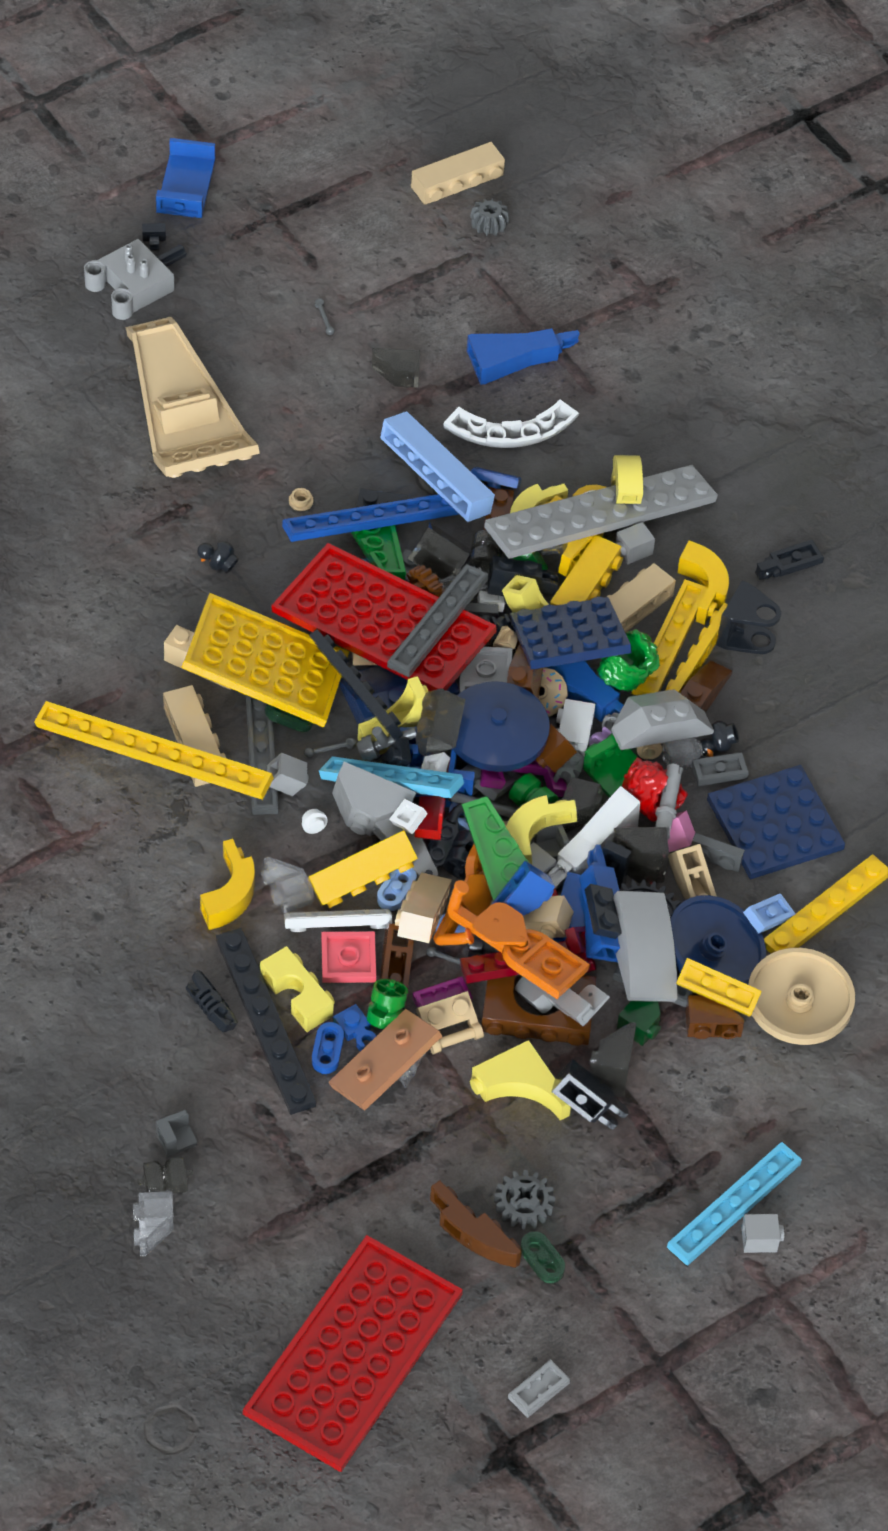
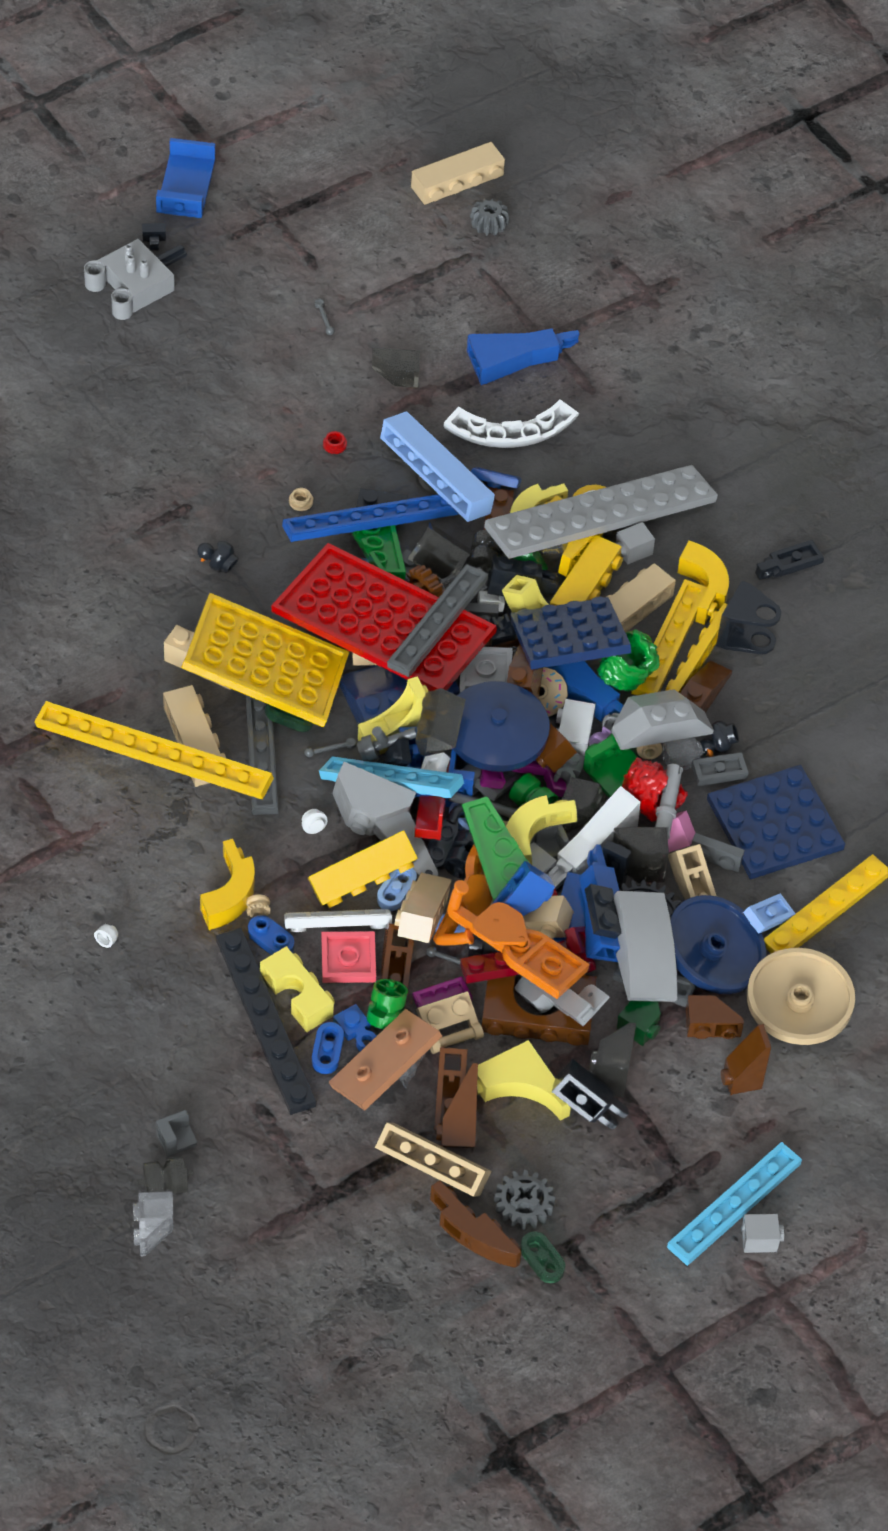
tan wing [126,317,260,478] -> none
black hinge [186,970,238,1032] -> none
red plate [243,1235,463,1472] -> none
clear slope [261,857,313,913] -> none
light grey brick [267,753,309,796] -> none
black plate [309,629,403,741] -> none
white plate [389,799,428,834] -> none
tan tile [493,626,517,649] -> none
light grey plate [508,1359,570,1418] -> none
light yellow arch [611,455,643,504] -> none
yellow plate [676,958,762,1017] -> none
none -> white hinge [94,924,118,948]
none -> tan bush [246,894,270,918]
none -> blue plate [248,915,294,955]
none -> red plate [323,431,347,454]
none -> tan brick [375,1122,492,1197]
none -> reddish brown slope [434,1047,468,1130]
none -> reddish brown slope [436,1063,478,1148]
none -> reddish brown slope [721,1024,771,1095]

